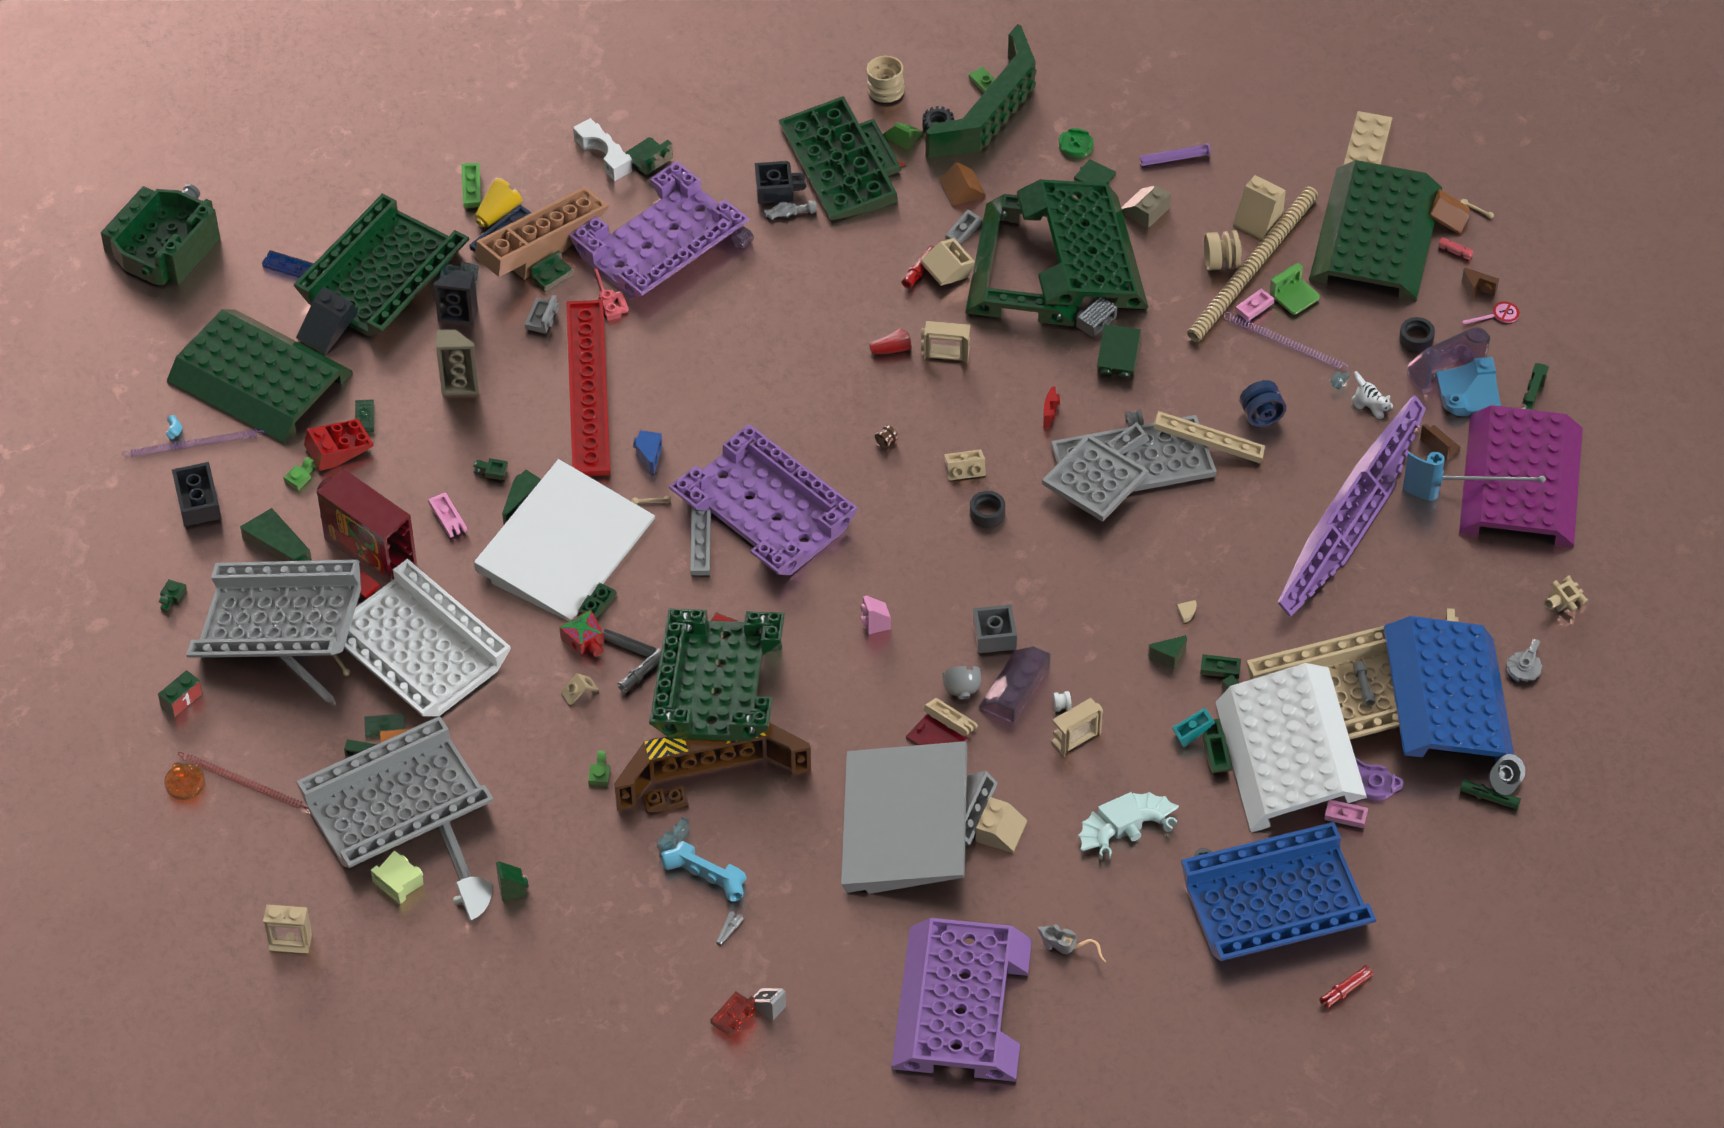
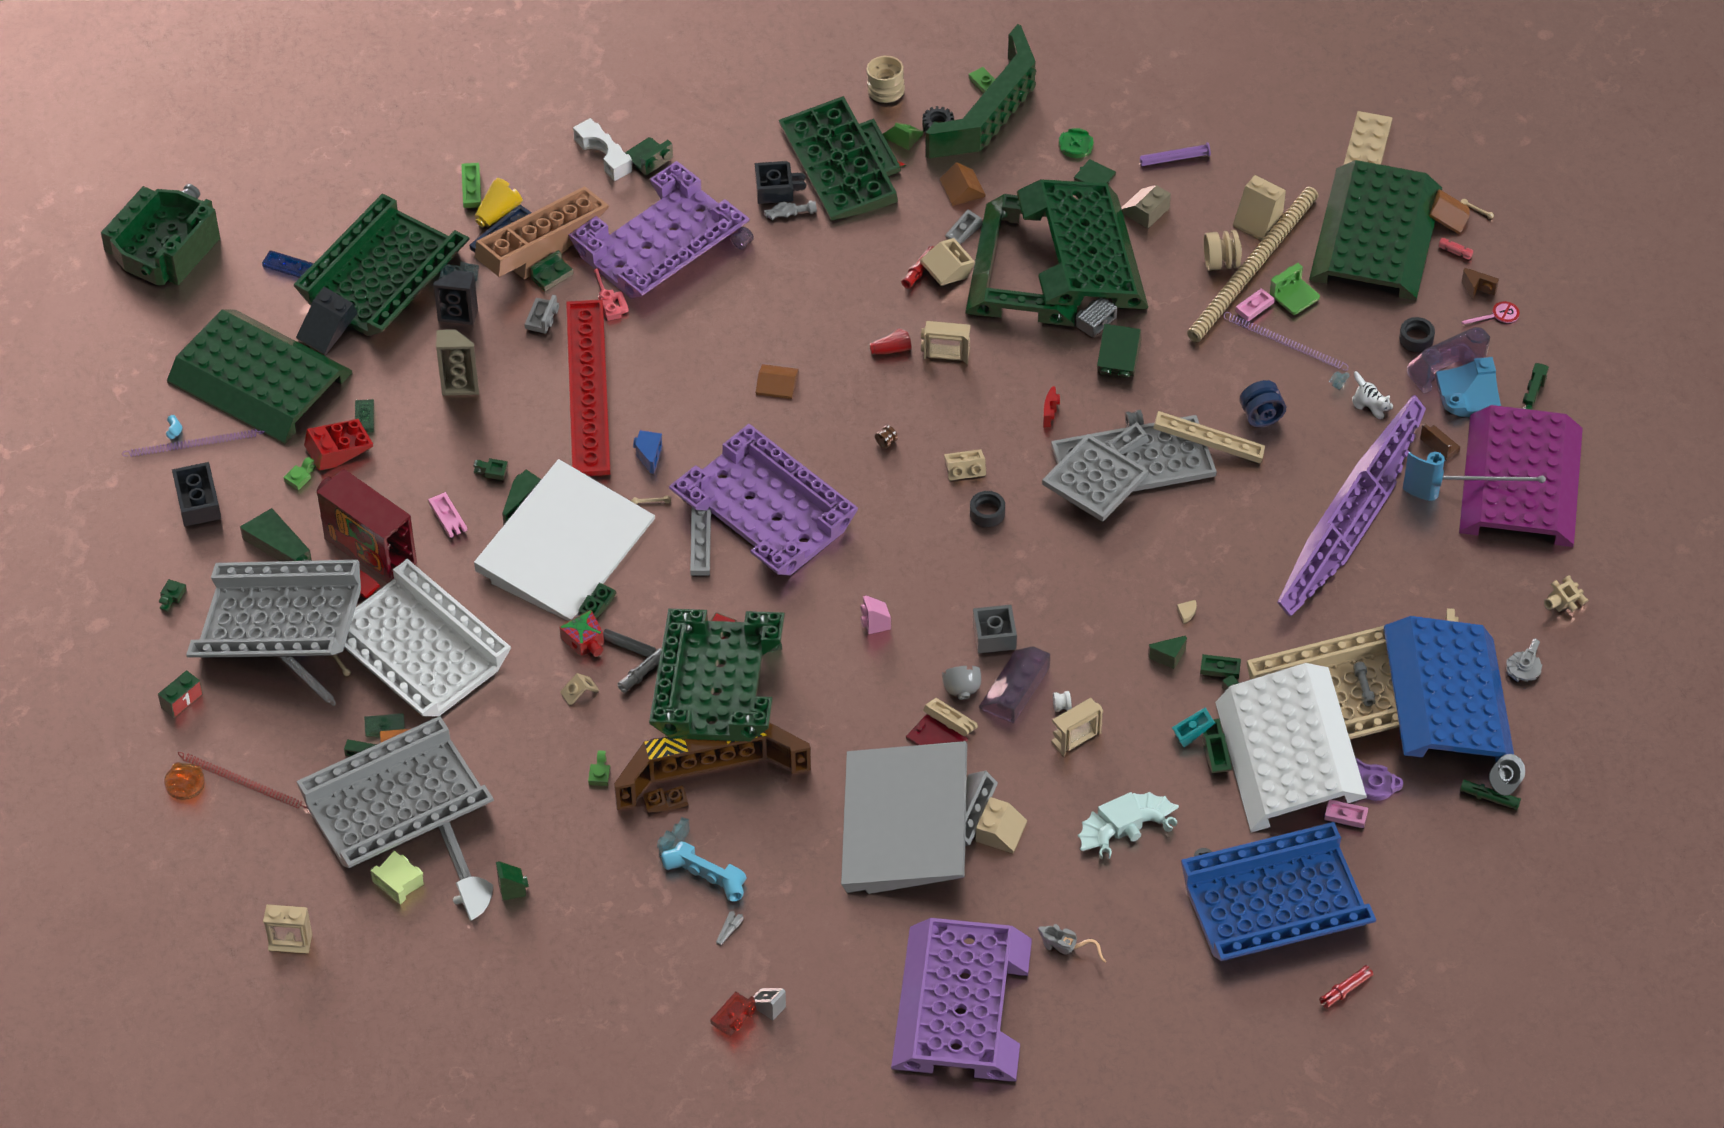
none -> dark orange slope [755,364,799,399]

